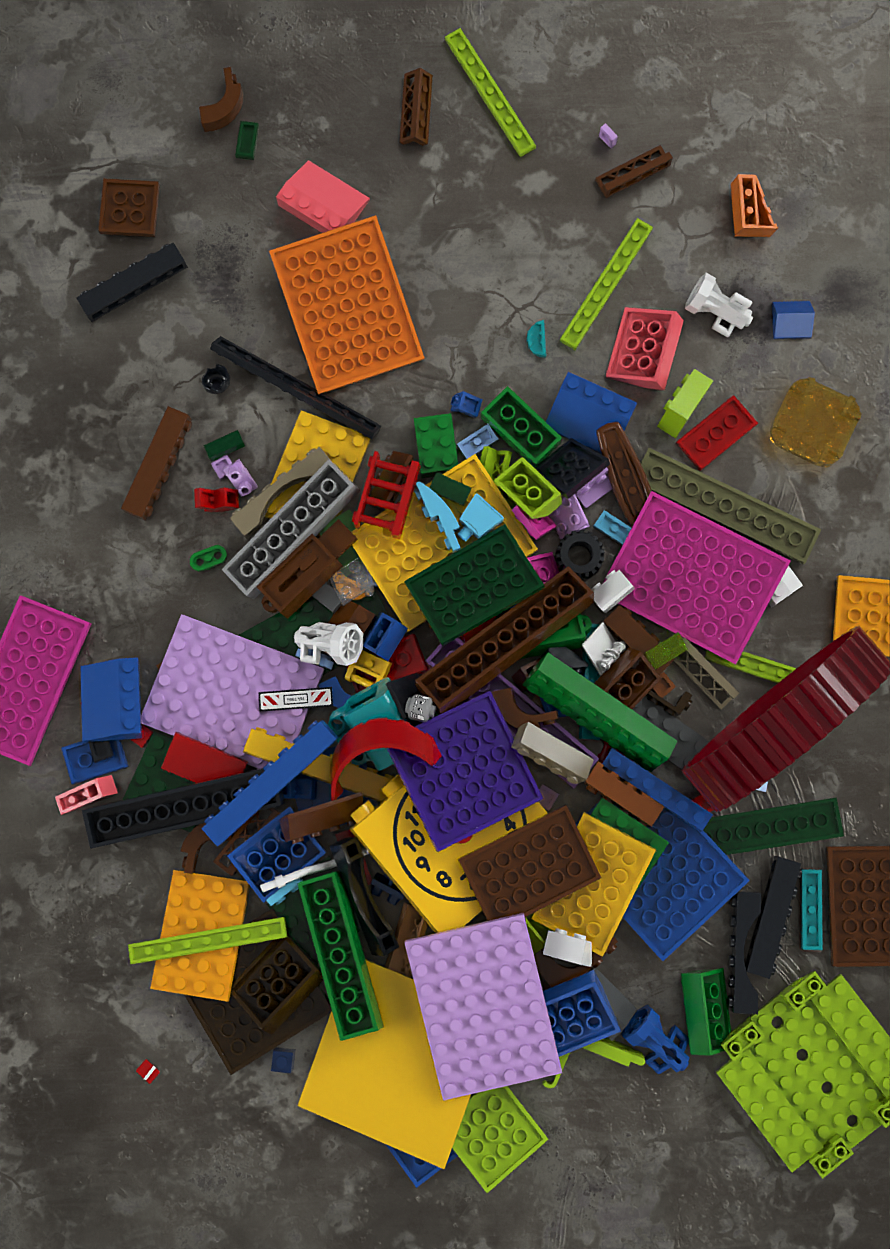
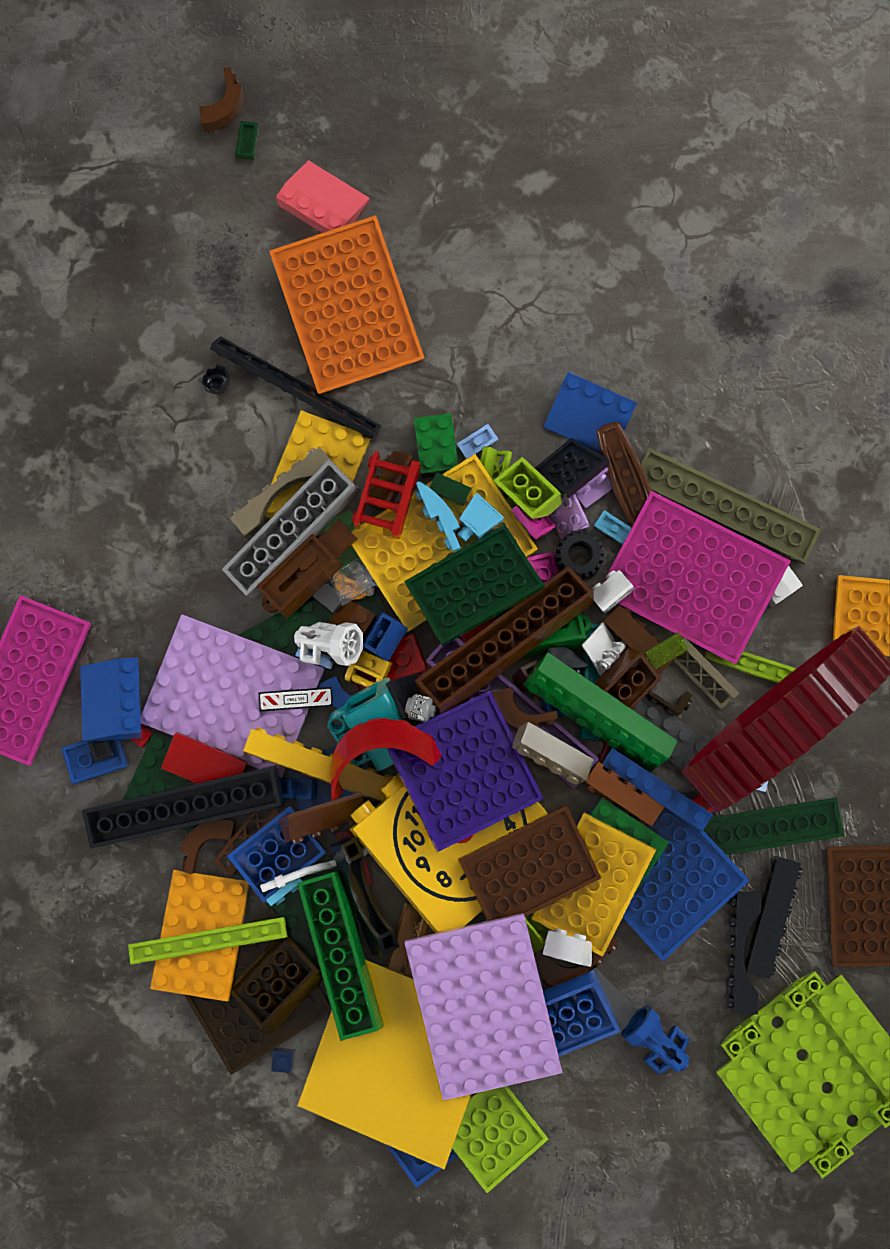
coral slope [55,775,118,815] -> none
black brick [77,242,188,322] -> none
reddish brown plate [98,178,160,237] -> none
reddish brown brick [121,406,192,521] -> none
red sticker [136,1059,160,1084] -> none
green plate [190,545,228,572] -> none
red brick [194,487,239,512] -> none
blue brick [201,720,339,847] -> none
dark green tile [204,430,245,462] -> none
lavender tile [211,455,232,480] -> none
lavender hips [223,459,258,497] -> none
dark blue hips [370,872,404,905] -> none
reddish brown fence [399,68,433,146] -> none
lime tile [445,28,536,157] -> none
blue bracket [451,391,483,418] -> none
green brick [481,386,562,468] -> none
teal tile [526,320,546,358] -> none
lavender tile [538,784,559,811] -> none
lime hinge [542,1037,645,1088] -> none
lime tile [560,218,653,350] -> none
reddish brown fence [595,145,673,198] -> none
lavender tile [599,123,618,148] -> none
coral slope [606,307,684,391] -> none
dark orange plate [652,672,676,698] -> none
lime wedge [657,369,713,439] -> none
red tile [676,395,758,471] -> none
green slope [681,968,731,1056] -> none
white piece [685,273,753,338] -> none
orange wedge [731,174,778,237] -> none
clear yellow plate [770,377,862,467] -> none
blue slope [772,301,815,339] -> none
teal plate [800,869,823,950] -> none

